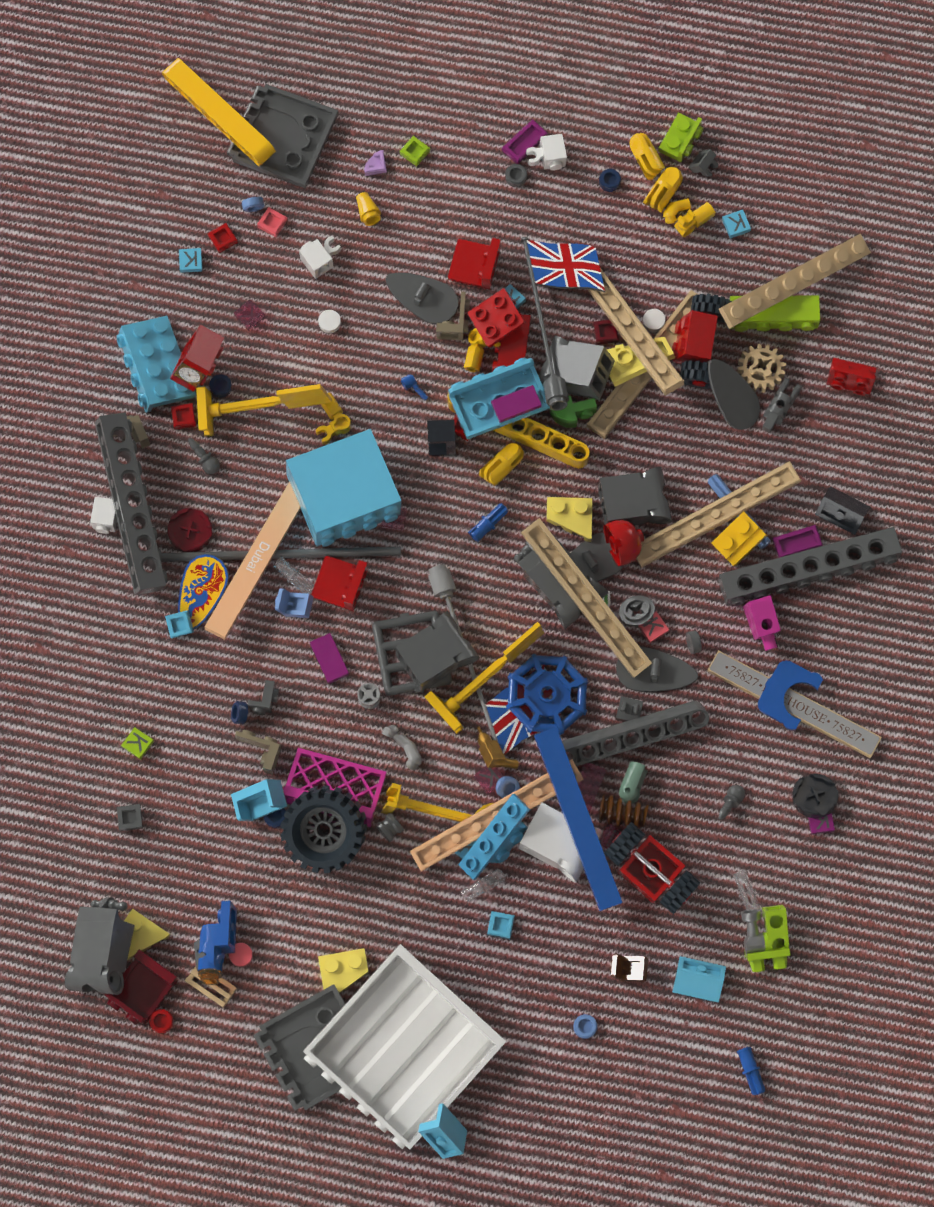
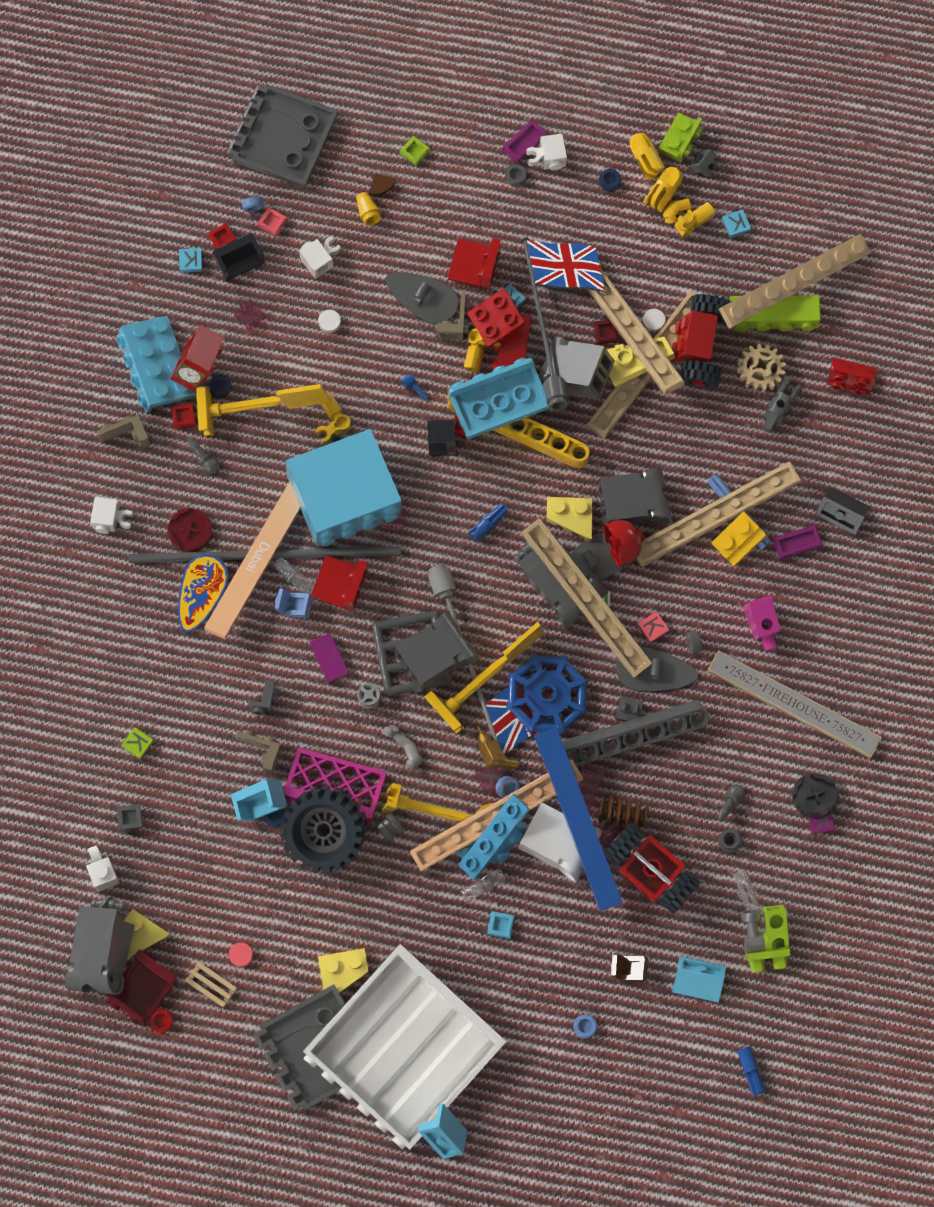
dark grey brick [95,412,167,595] -> none
yellow beam [162,58,276,166] -> none
medium azure tile [165,610,194,638] -> none
blue plate [194,901,237,985] -> none
dark blue tile [231,701,248,725] -> none
lavender tile [365,150,387,176] -> none
yellow arm [479,443,524,486] -> none
magenta tile [491,385,542,423] -> none
bright green brick [549,395,597,428] -> none
dark grey gear [619,595,656,628] -> none
sand green piece [619,761,648,804] -> none
dark grey shield [708,359,760,430] -> none
dark grey brick [718,527,902,606] -> none
blue piece [758,660,823,730] -> none
none -> white brick [86,846,120,892]
none -> black panel [212,233,265,282]
none -> reddish brown tile [369,174,396,197]
none -> dark grey plate [718,829,742,853]

